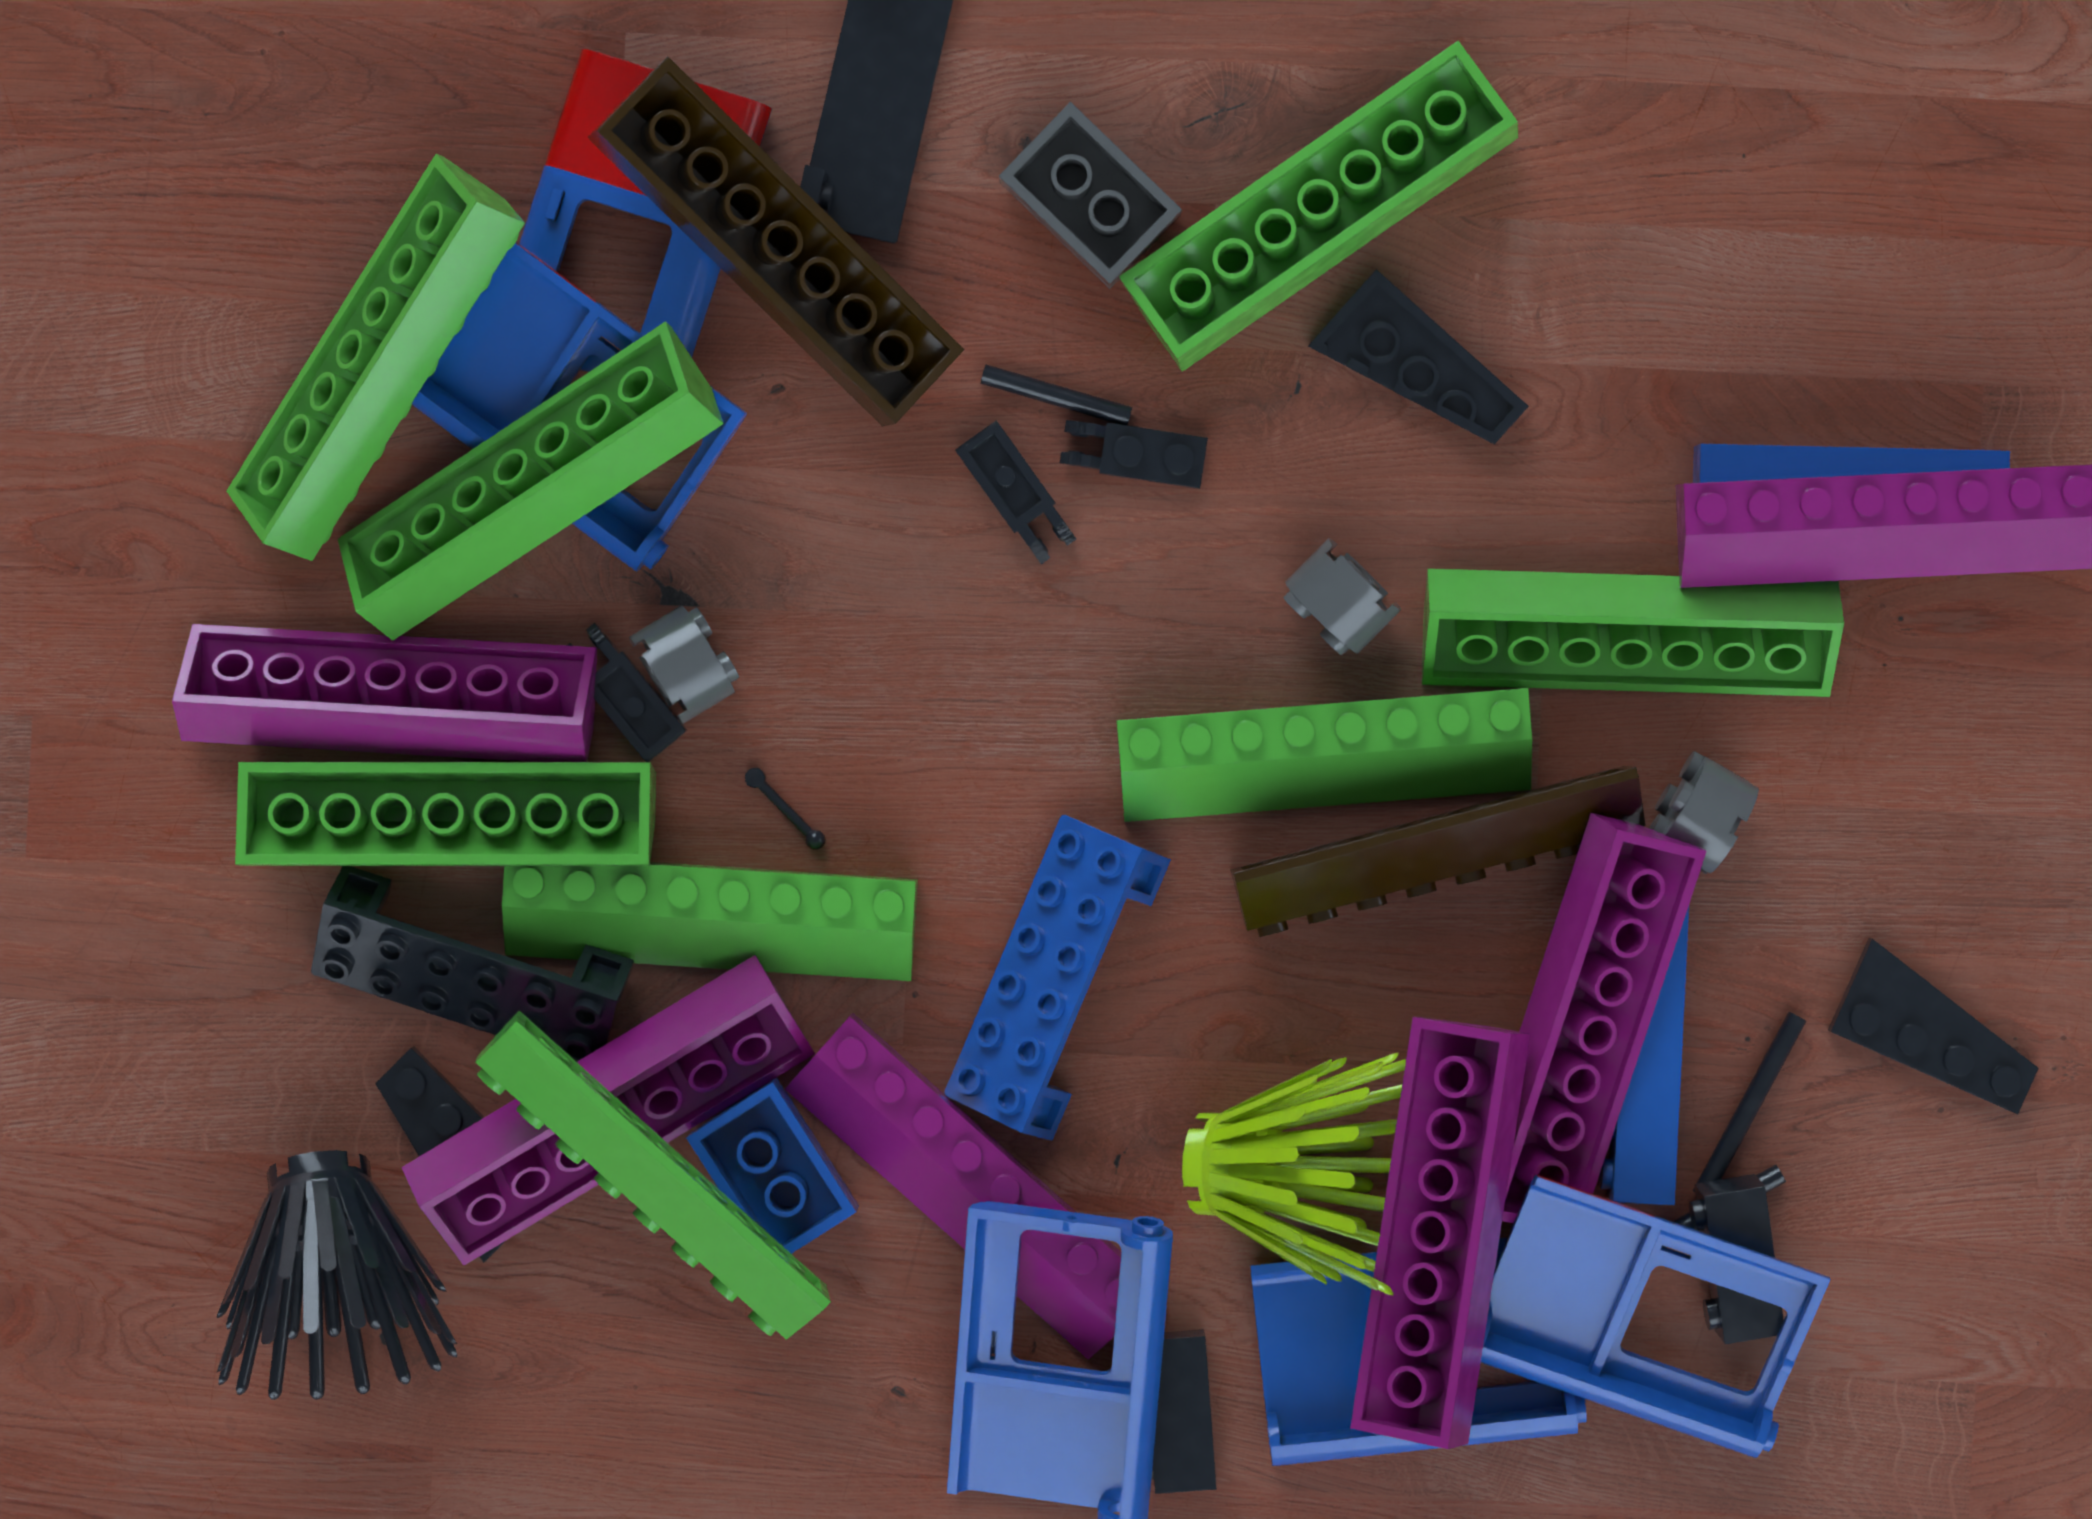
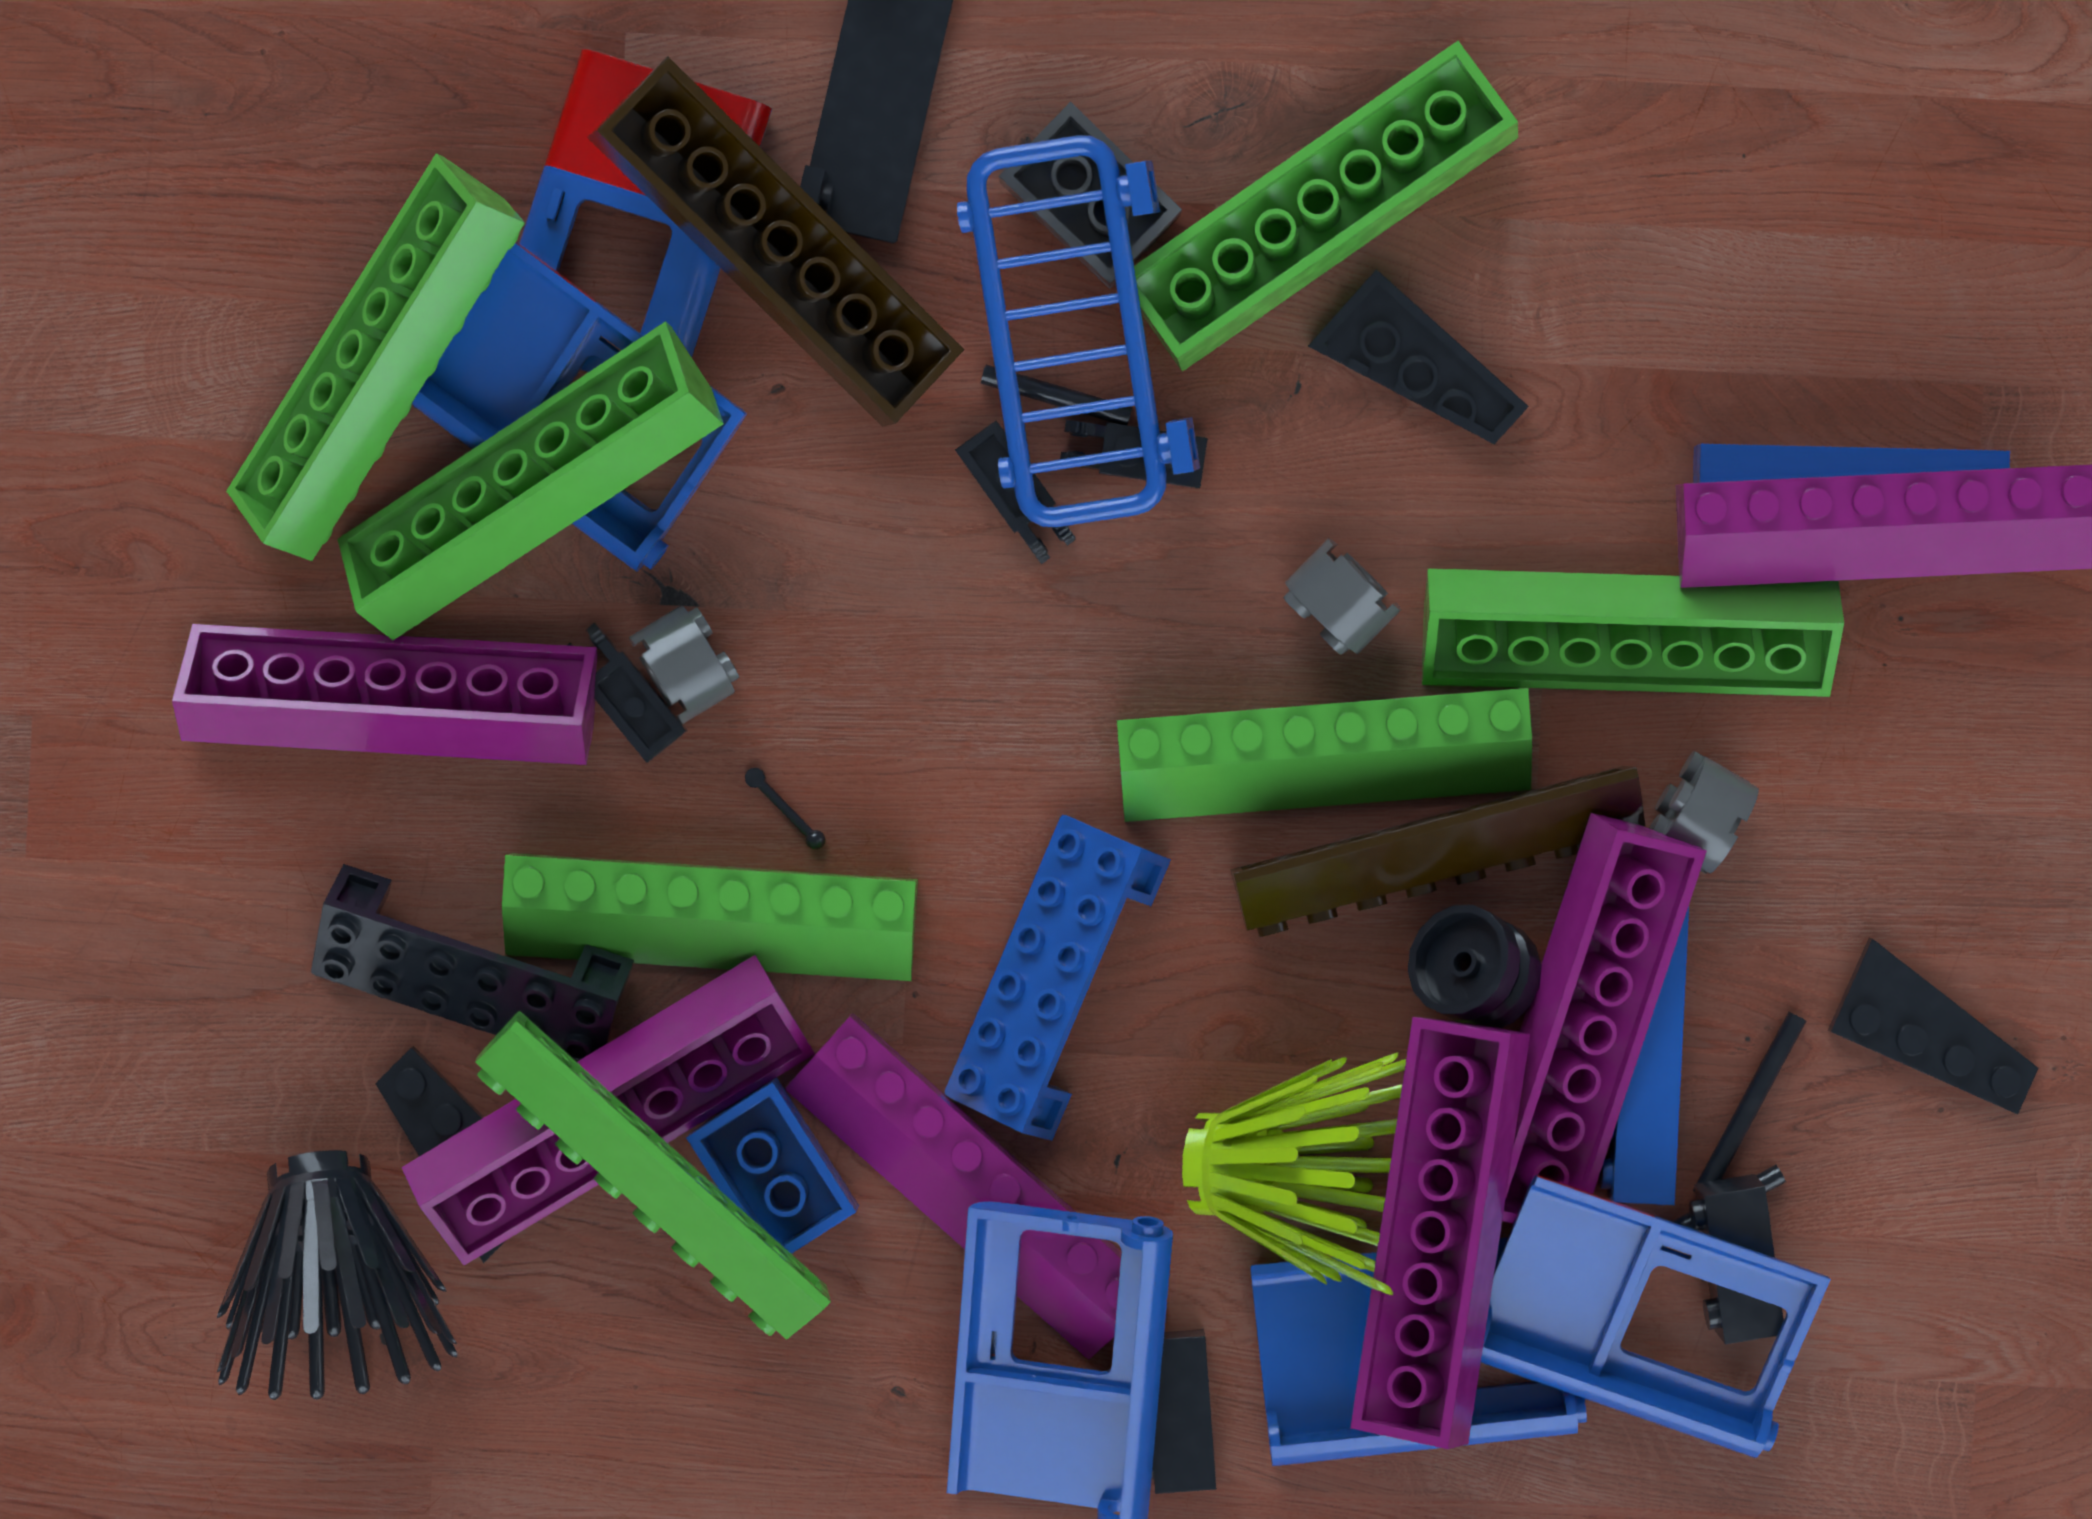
bright green slope [235,762,656,866] -> none
none -> blue bar [957,135,1200,527]
none -> black wheel [1408,905,1542,1028]

